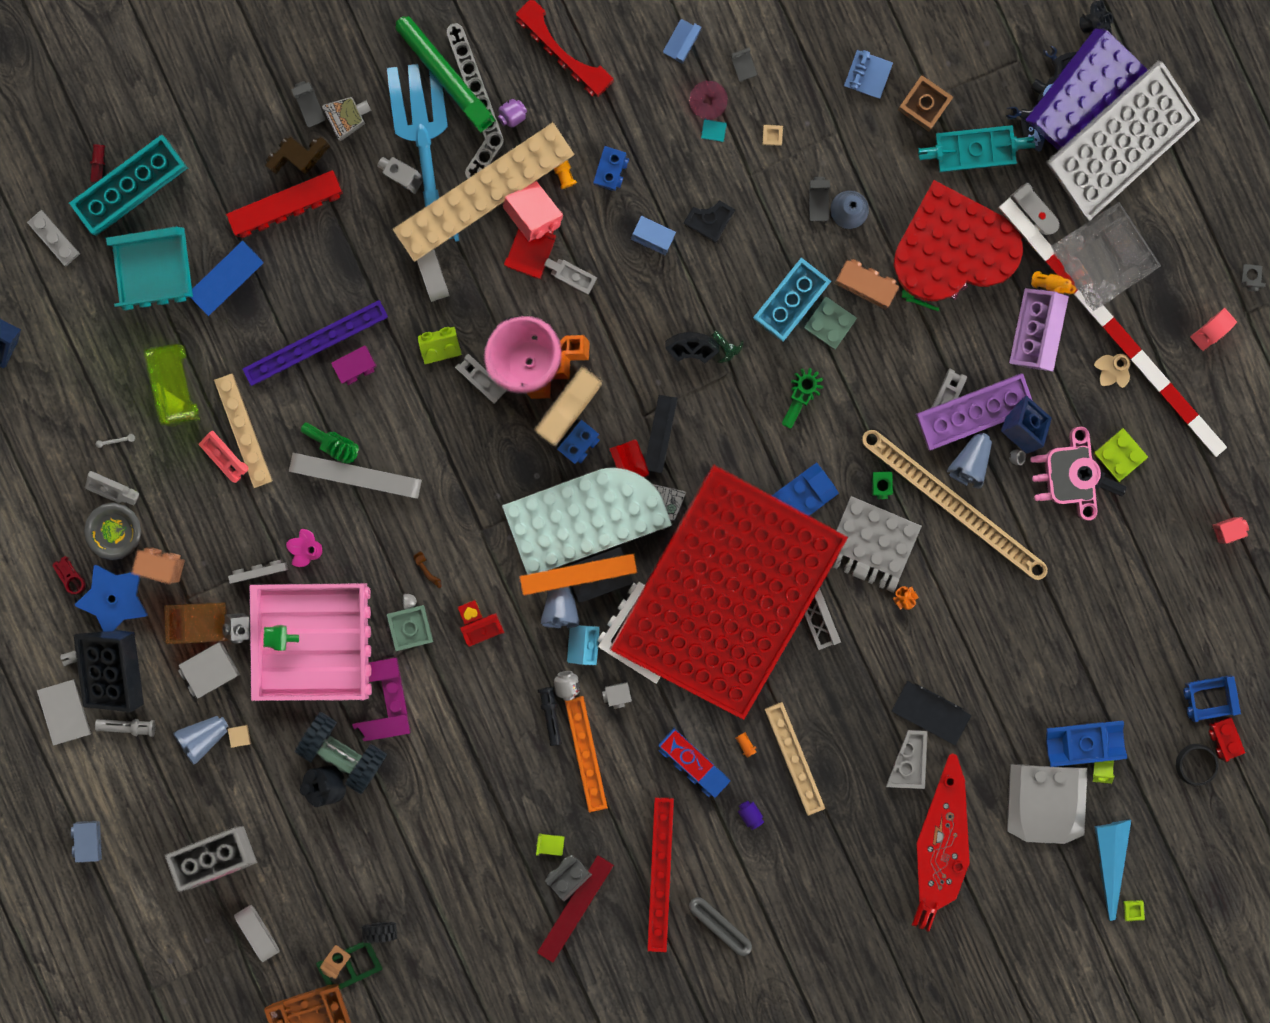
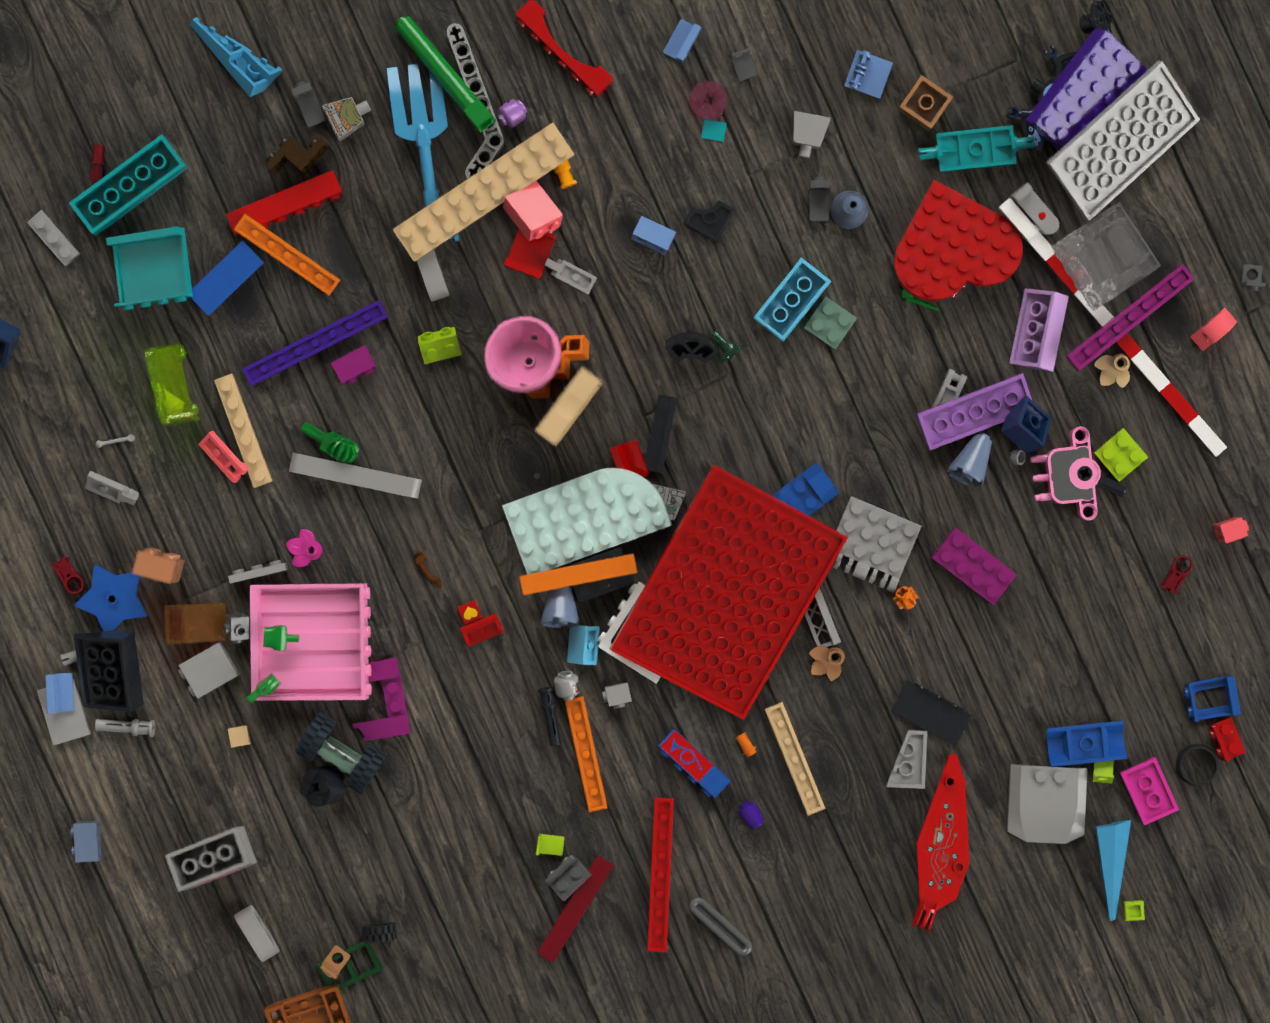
dark grey piece [84,503,141,560] -> none
sand blue cone [173,716,228,765] -> none
light grey torso [378,157,423,194] -> none
sand green plate [387,605,433,651] -> none
light grey hinge [403,594,417,609] -> none
light grey plate [455,354,507,404] -> none
blue brick [557,420,600,464] -> none
blue brick [593,146,629,192] -> none
tan tile [762,125,783,146] -> none
green gear [782,368,823,429] -> none
nougat brick [834,259,899,310] -> none
tan gear [862,430,1048,580] -> none
green brick [871,472,893,499] -> none
light orange piece [1031,271,1076,294] -> none
none -> medium blue panel [46,673,74,714]
none -> dark azure wedge [190,17,282,97]
none -> orange tile [234,214,340,296]
none -> green piece [246,673,281,703]
none -> light grey torso [793,111,831,158]
none -> medium nougat plate [809,646,845,681]
none -> magenta brick [930,528,1017,605]
none -> magenta plate [1066,264,1194,372]
none -> dark pink plate [1119,757,1179,826]
none -> dark red piece [1160,555,1193,594]

